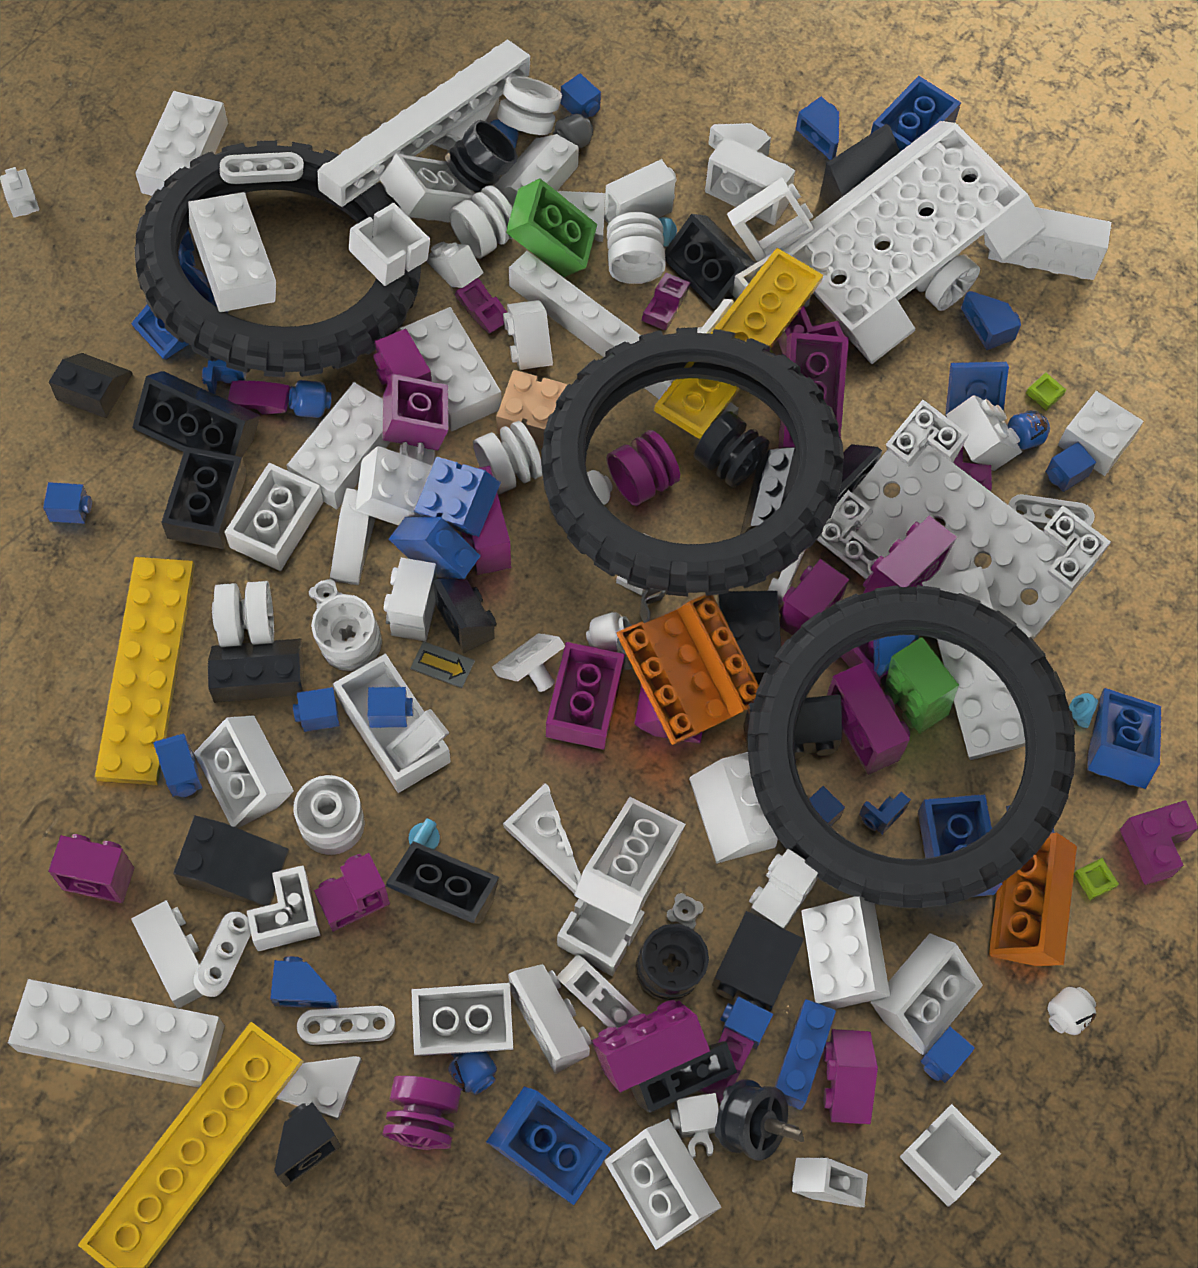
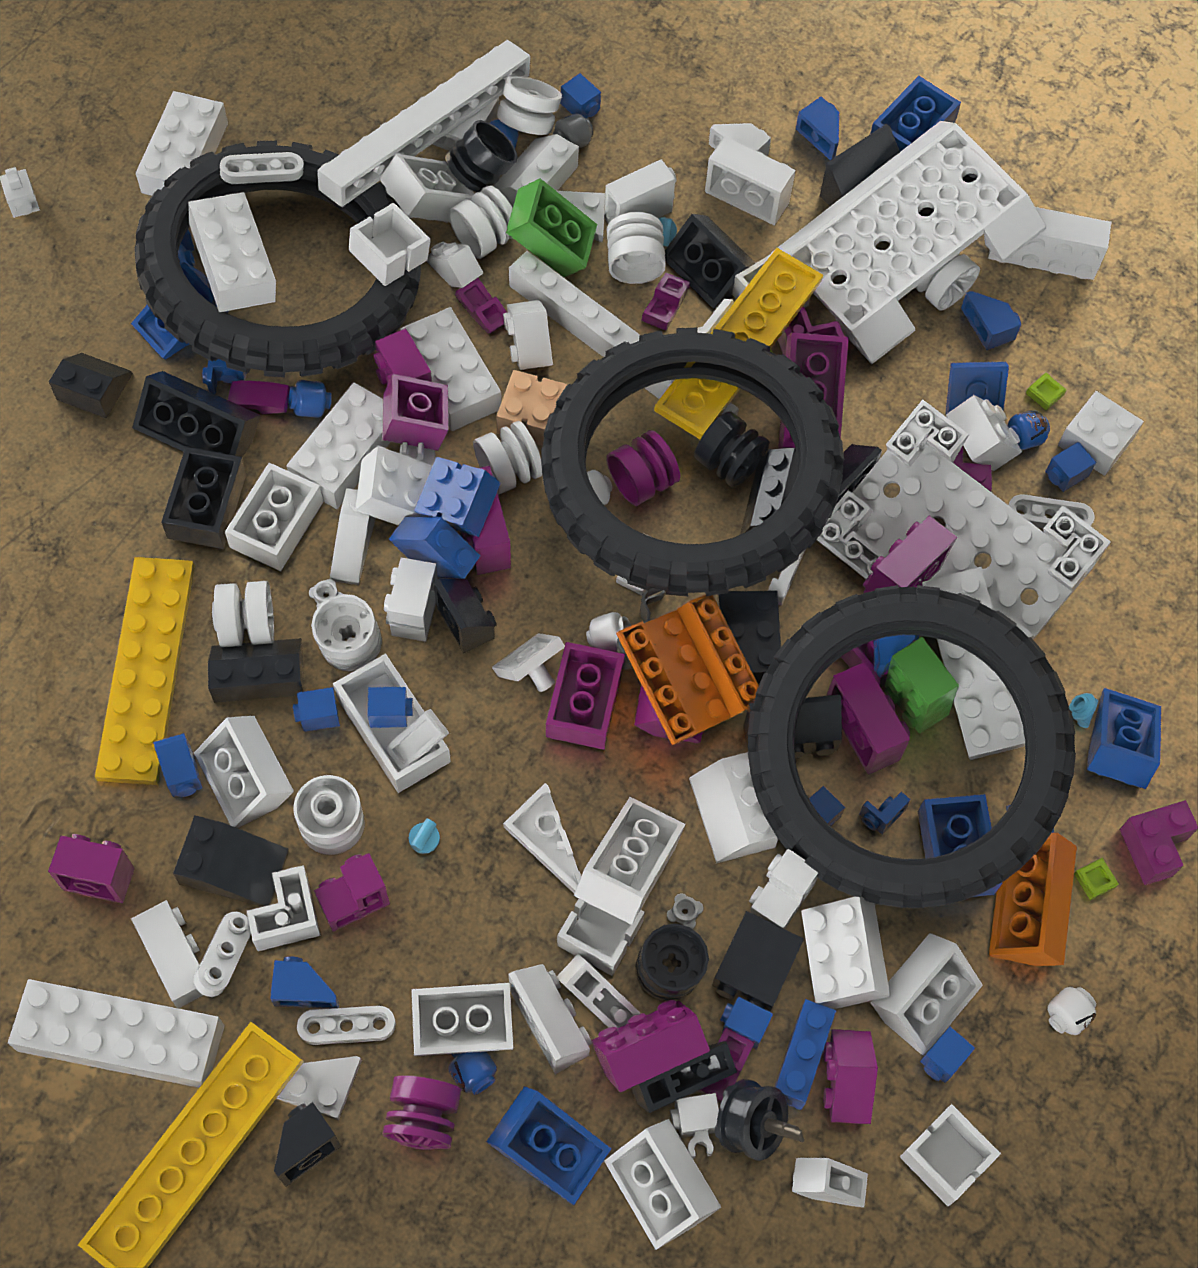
blue brick [43,482,92,524] -> none
black slope [386,841,499,924] -> none
light grey sticker [410,641,475,688] -> none
white window [727,177,814,262] -> none
magenta brick [779,559,849,636] -> none

